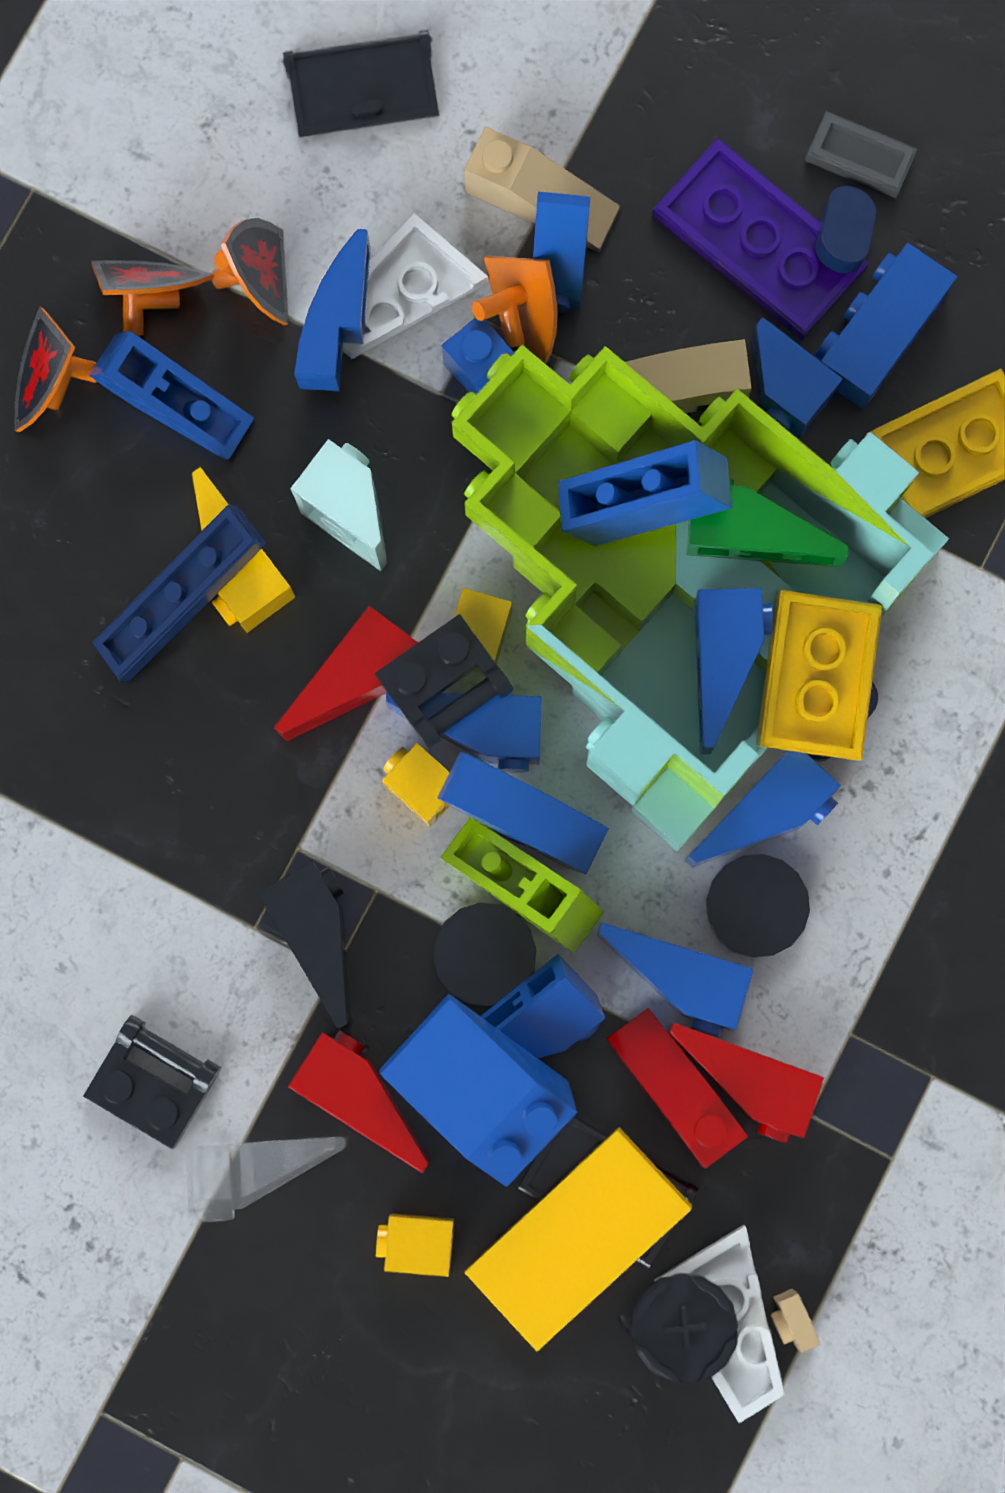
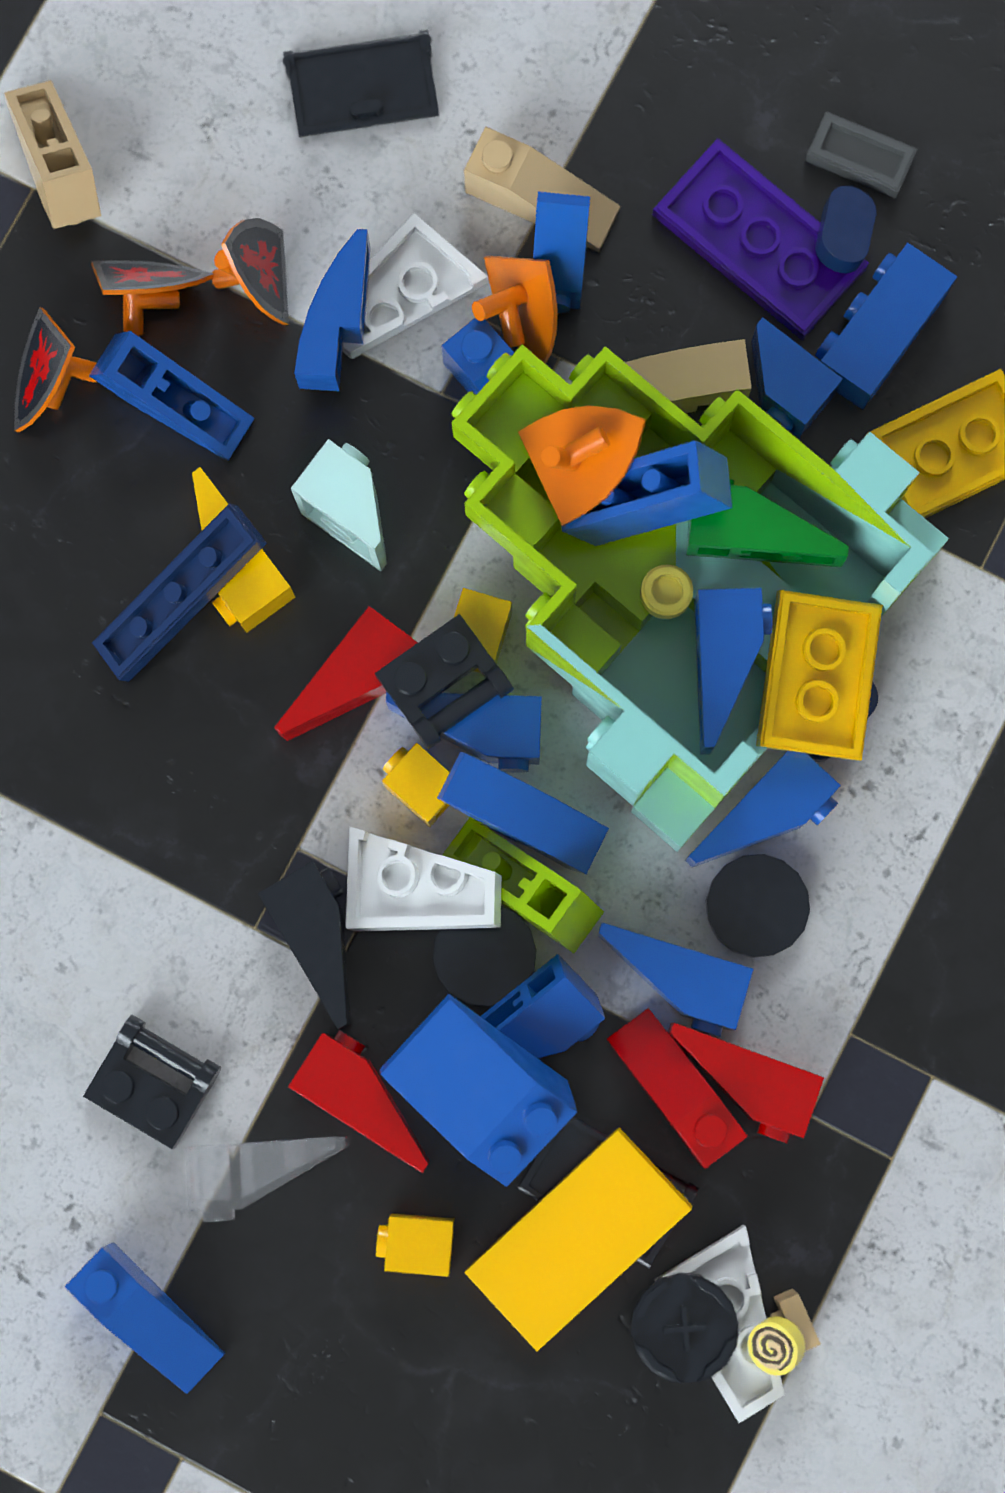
none -> tan slope [4,80,101,229]
none -> blue slope [64,1242,225,1394]
none -> white wing [346,826,502,931]
none -> orange shield [518,406,646,526]
none -> light yellow tile [640,564,693,619]
none -> tile [748,1316,805,1376]

